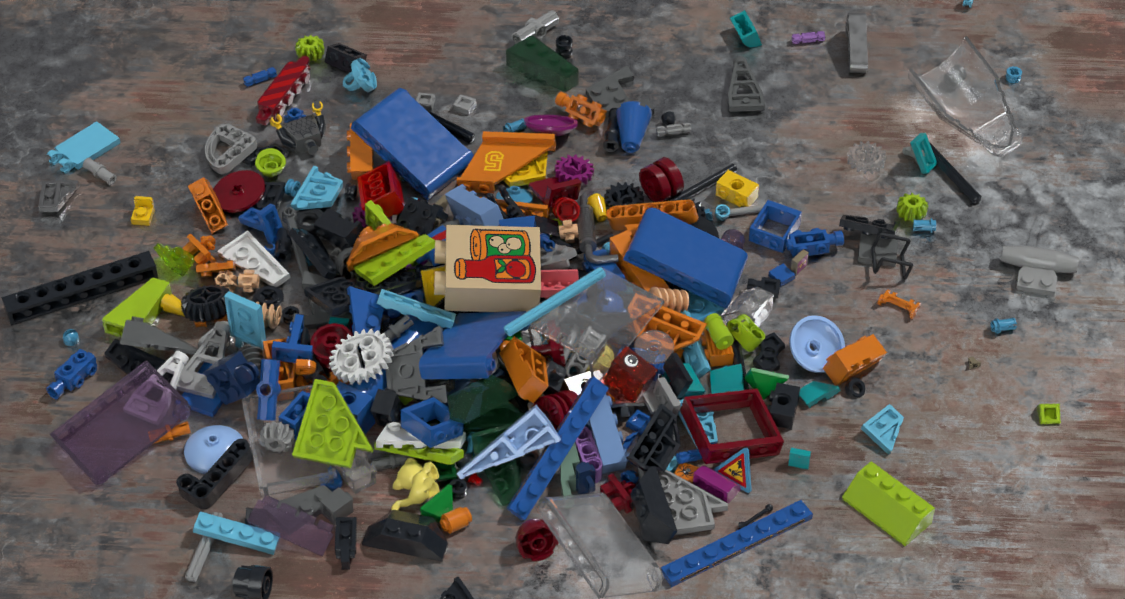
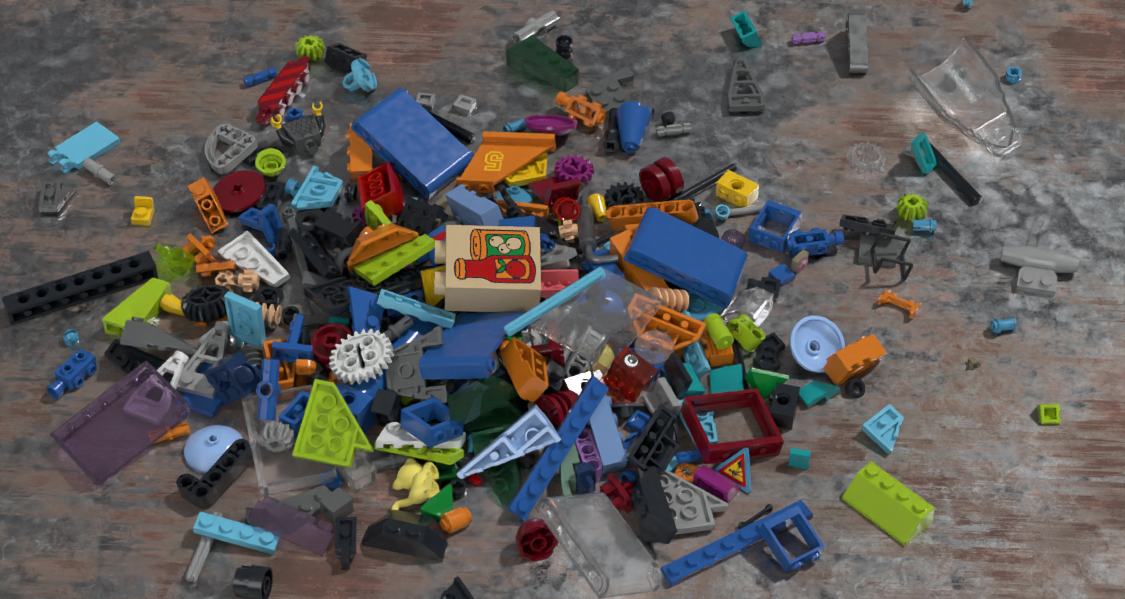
none -> blue window [759,505,825,573]

